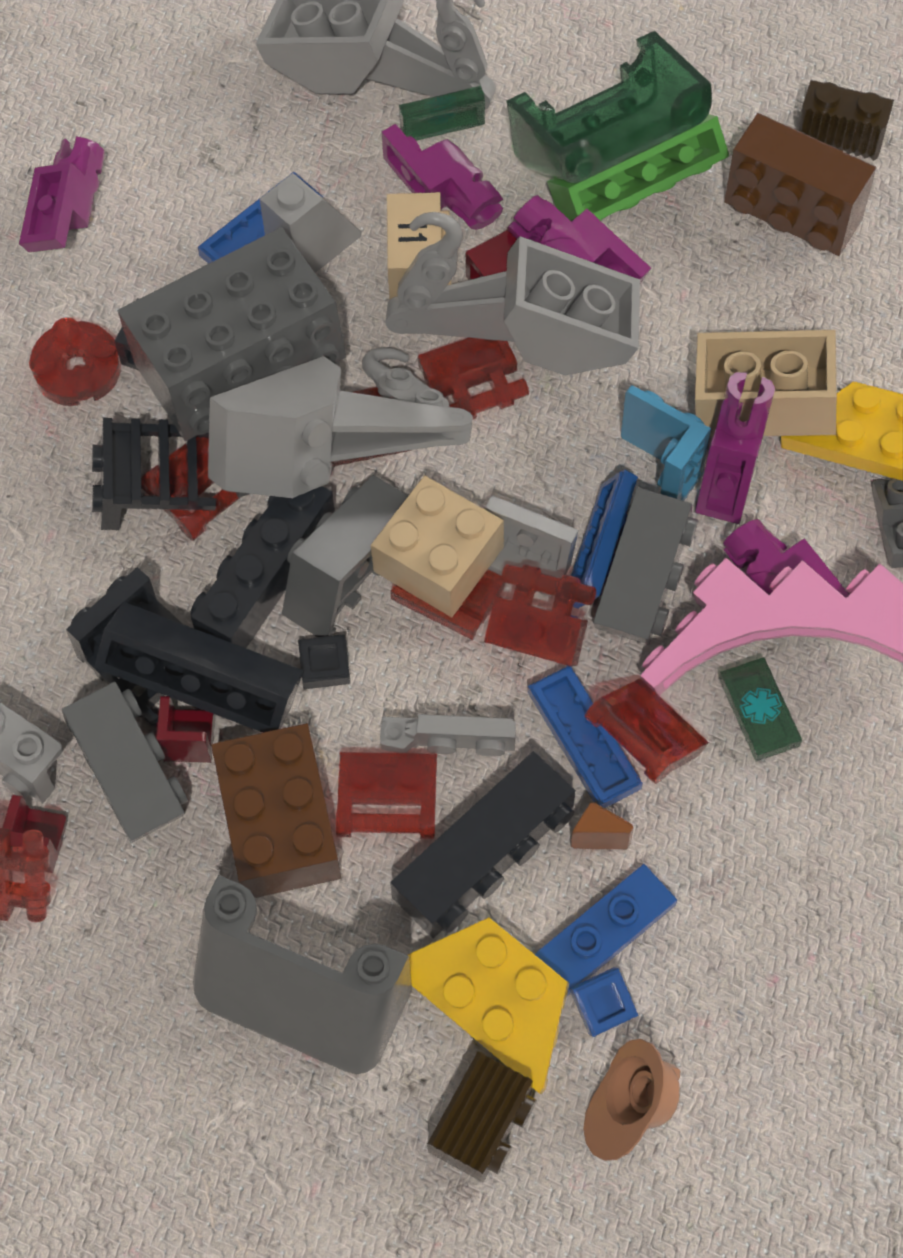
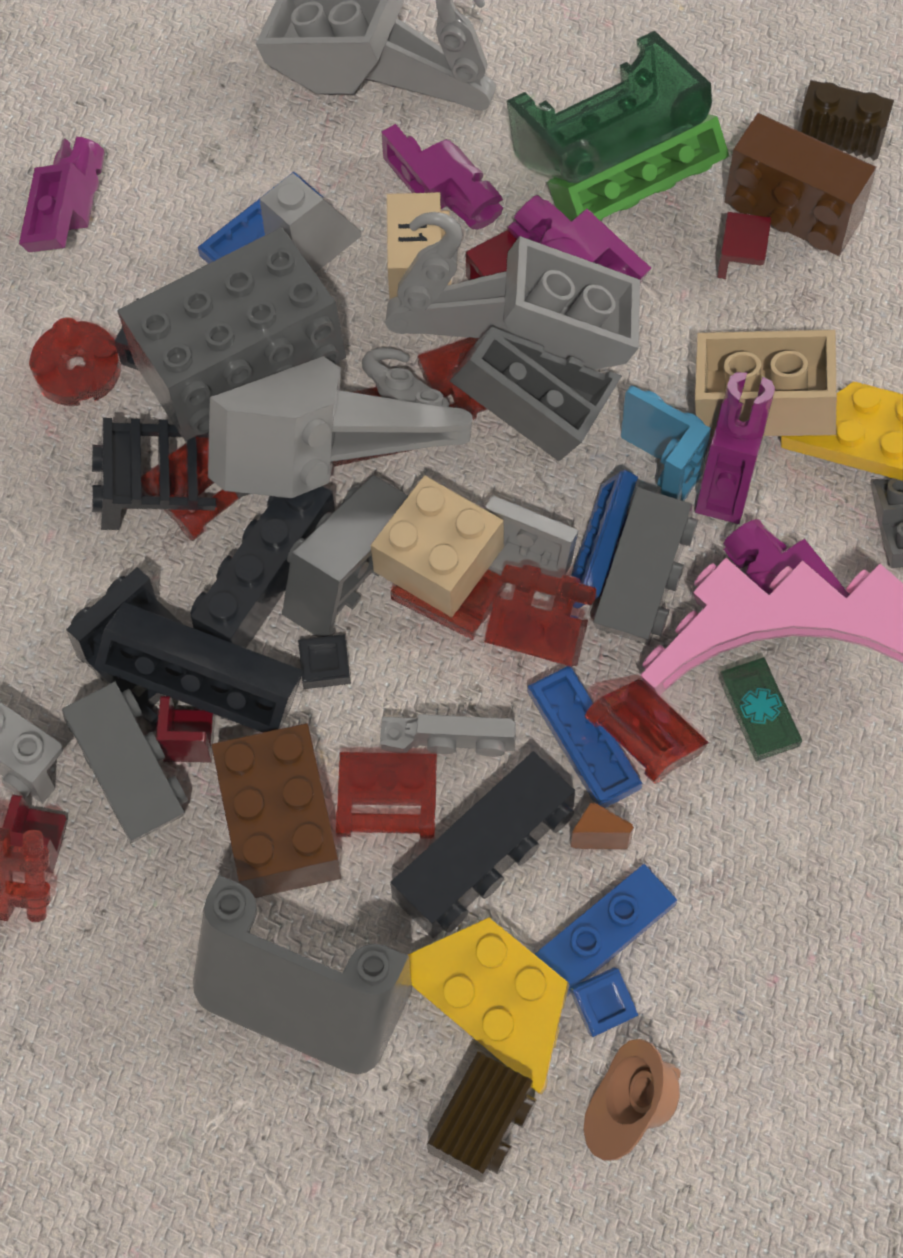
clear green tile [399,86,485,141] -> none
none -> dark grey wedge [450,327,622,461]
none -> dark red panel [717,212,771,279]

